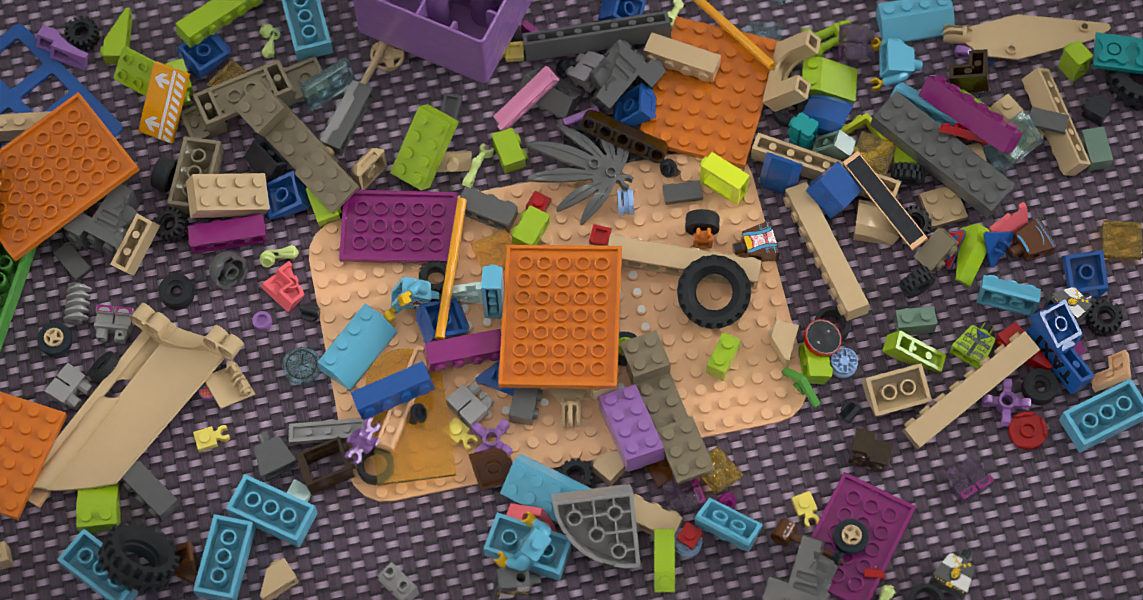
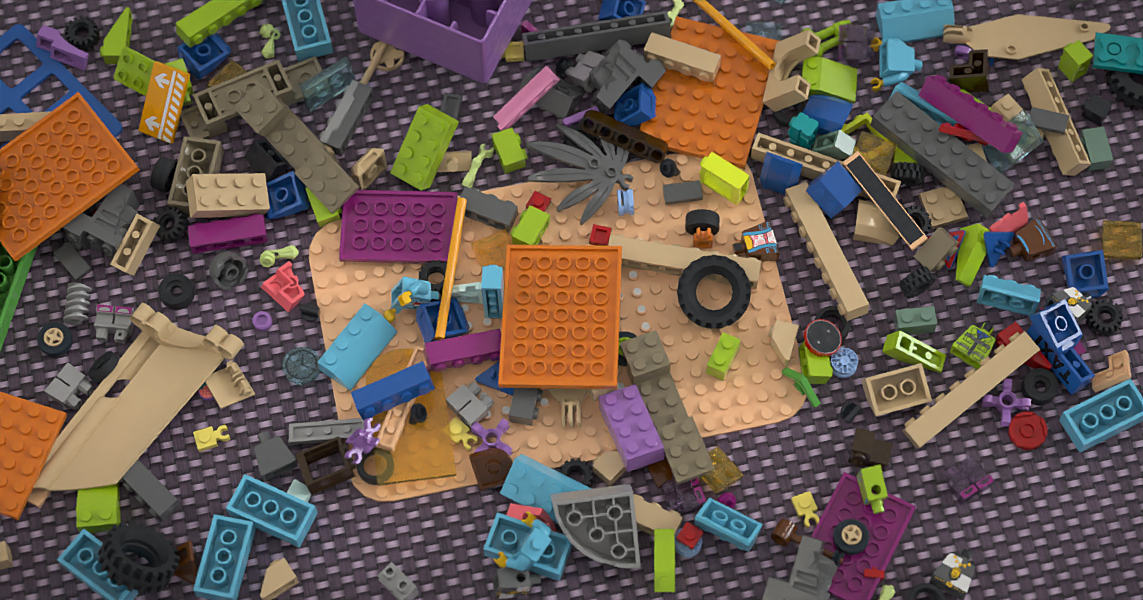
none -> lime torso [856,465,888,514]

